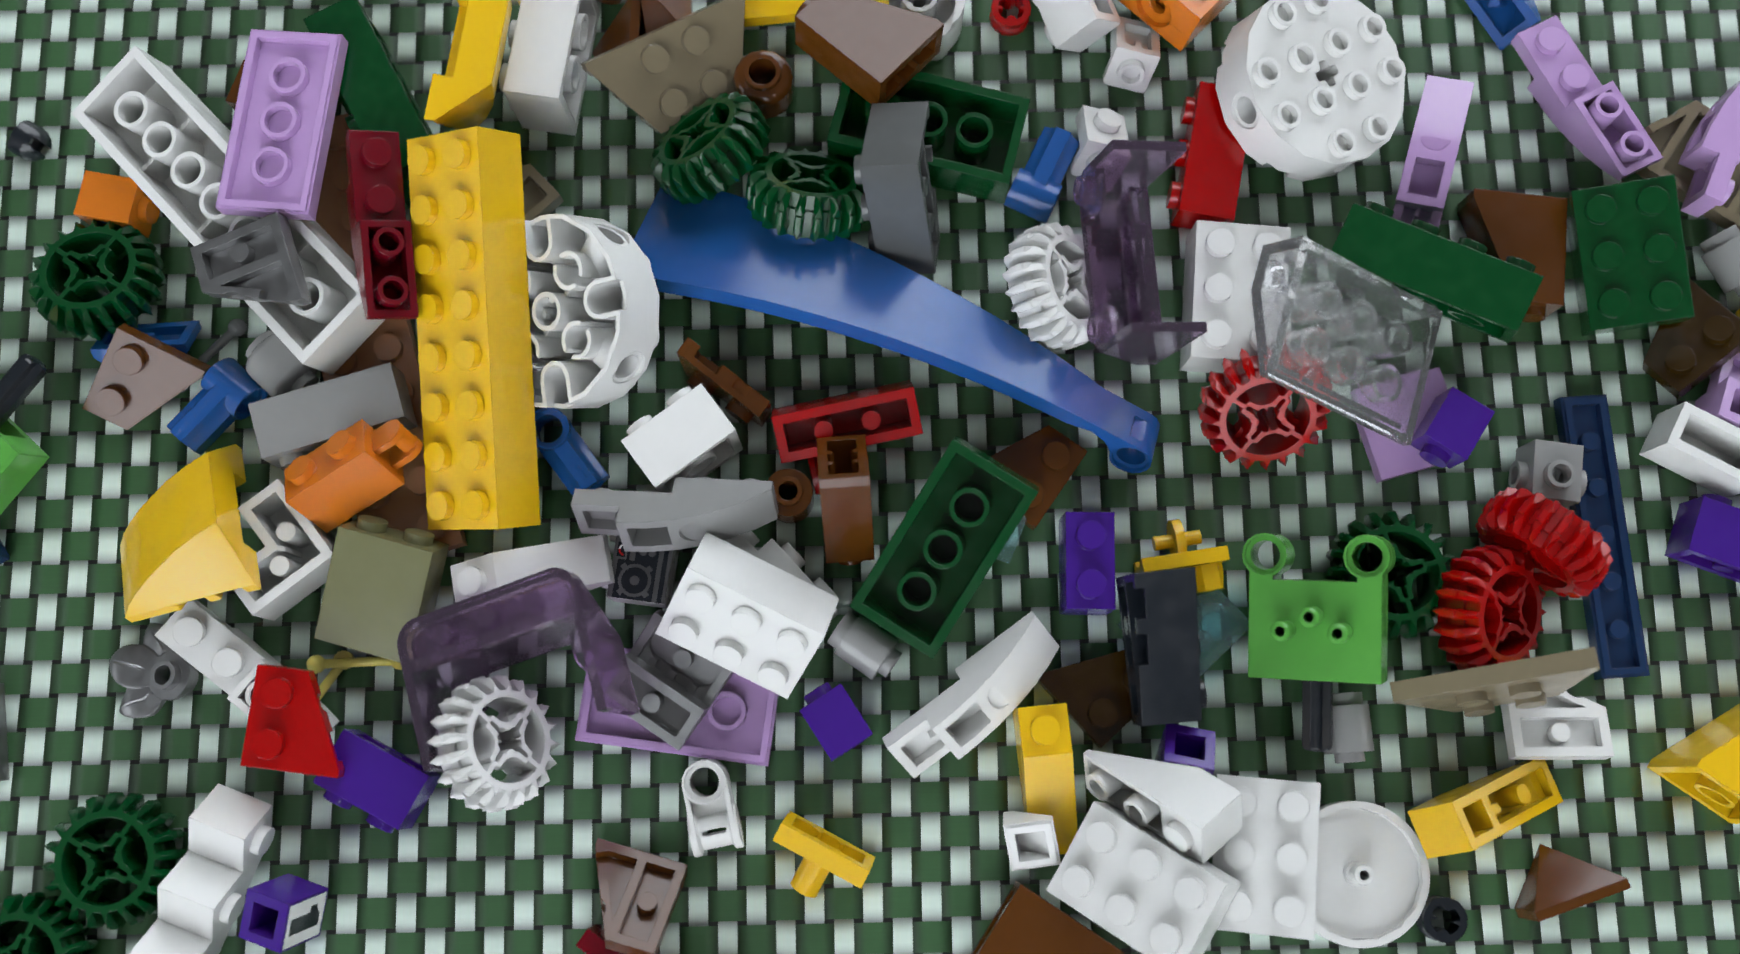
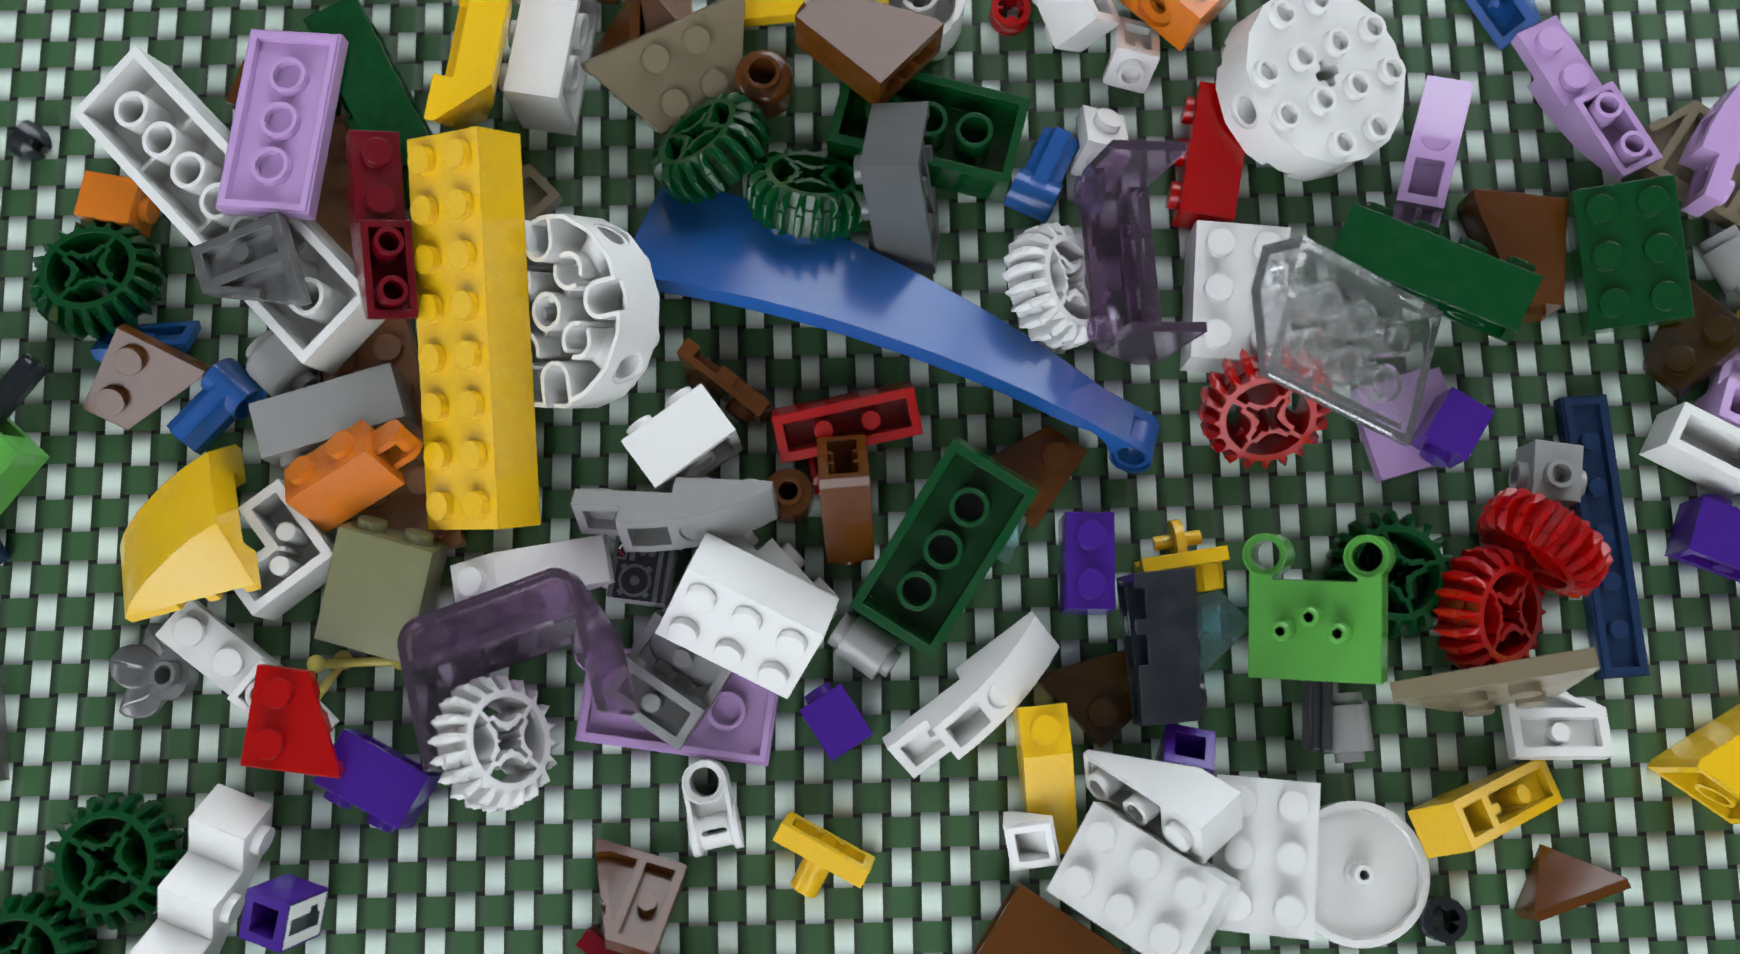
dark grey hinge [181,318,247,393] -> none
blue piece [535,408,610,496] -> none

